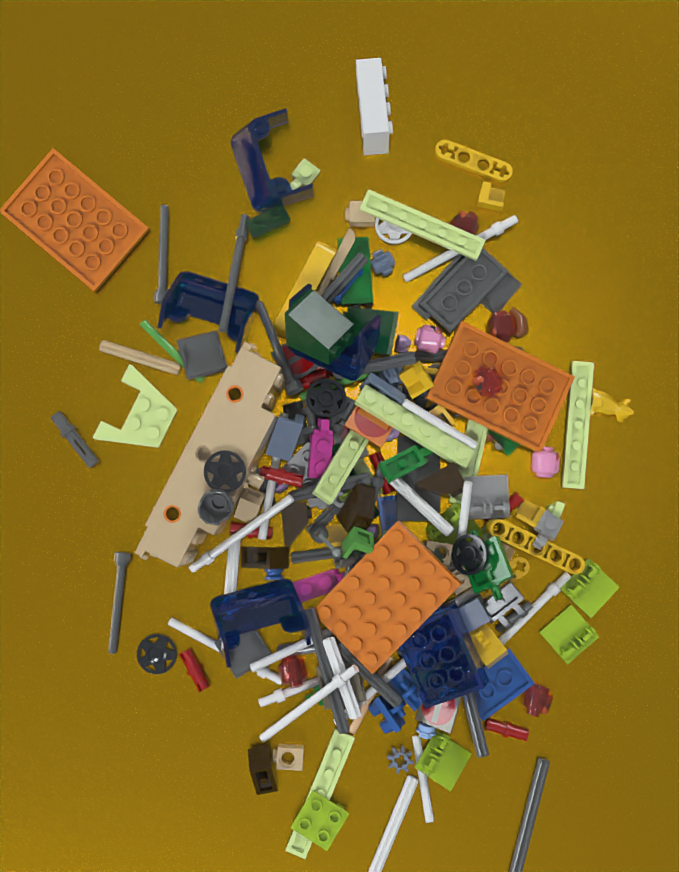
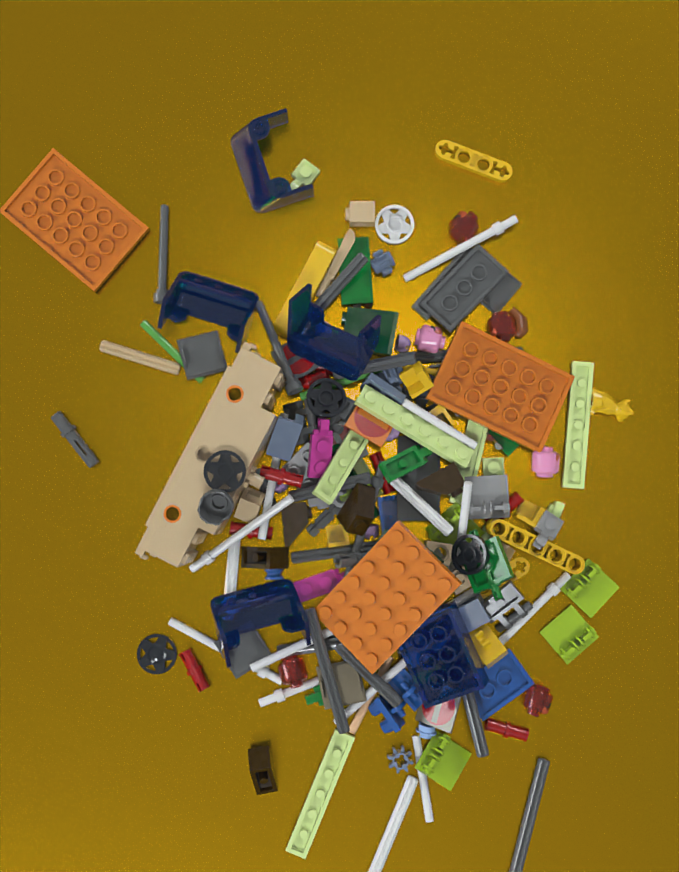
yellowish green wing [93,364,178,448] -> none
dark grey piece [108,552,131,654] -> none
dark grey bar [219,214,249,333] -> none
clear green hinge [245,203,291,239] -> none
white bar [259,665,359,742] -> none
tan brick [273,744,304,771] -> none
slope [284,289,355,365] -> none
lime hinge [290,790,350,851] -> none
hinge [310,524,341,557] -> none
white axle [323,637,361,719] -> none
blue hinge [334,269,363,304] -> none
bright green panel [342,526,374,559] -> none
white wedge [356,58,393,155] -> none
yellowish green plate [360,189,485,261] -> none
clear red head [472,365,504,398] -> none
yellow panel [477,181,505,212] -> none
none -> yellowish green plate [482,457,505,476]

